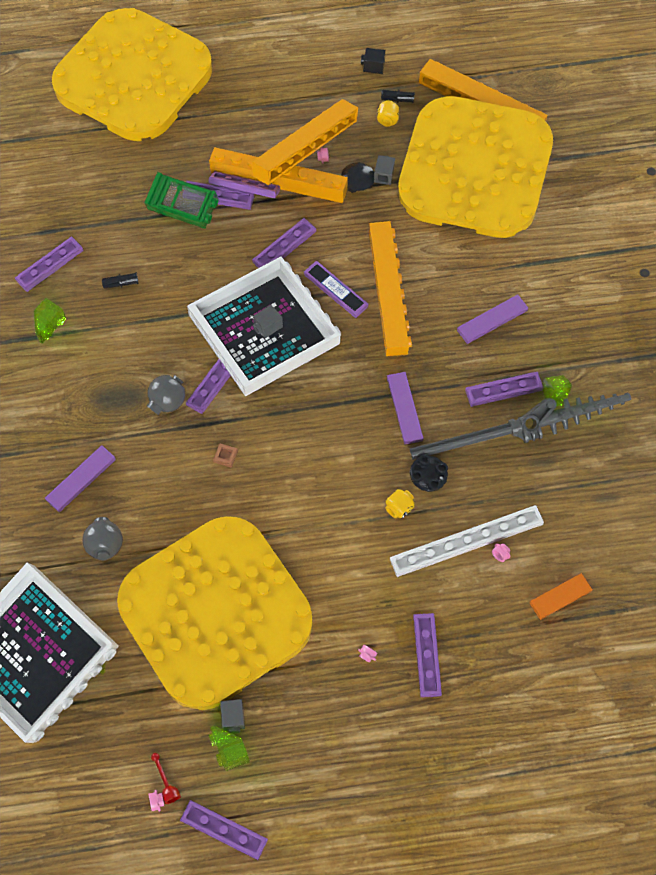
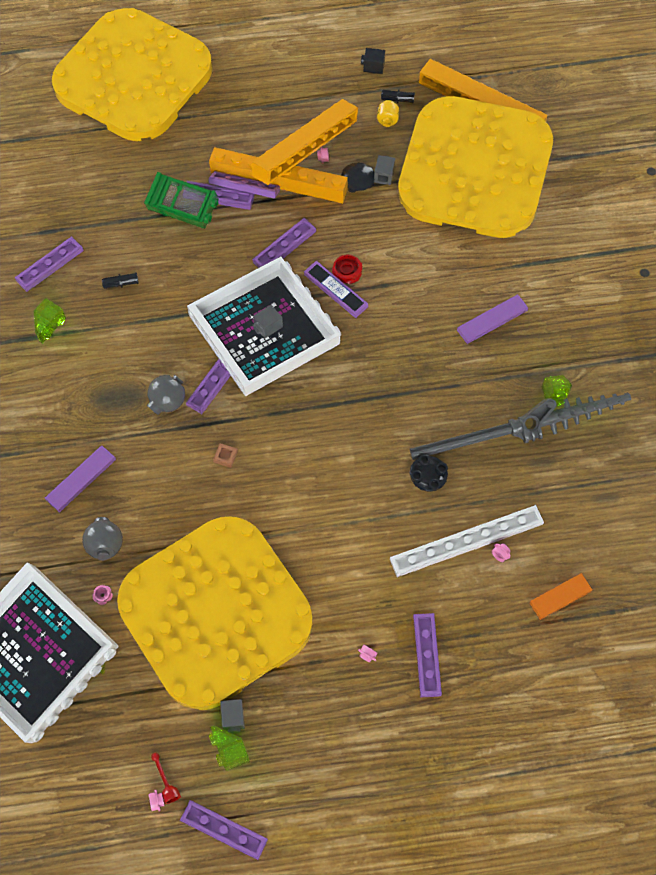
light orange brick [369,221,412,356] -> none
yellow head [385,489,415,518] -> none
medium lavender tile [387,372,423,445] -> none
medium lavender tile [465,371,543,407] -> none
none -> bright pink plate [92,585,113,605]
none -> red piece [332,254,363,284]

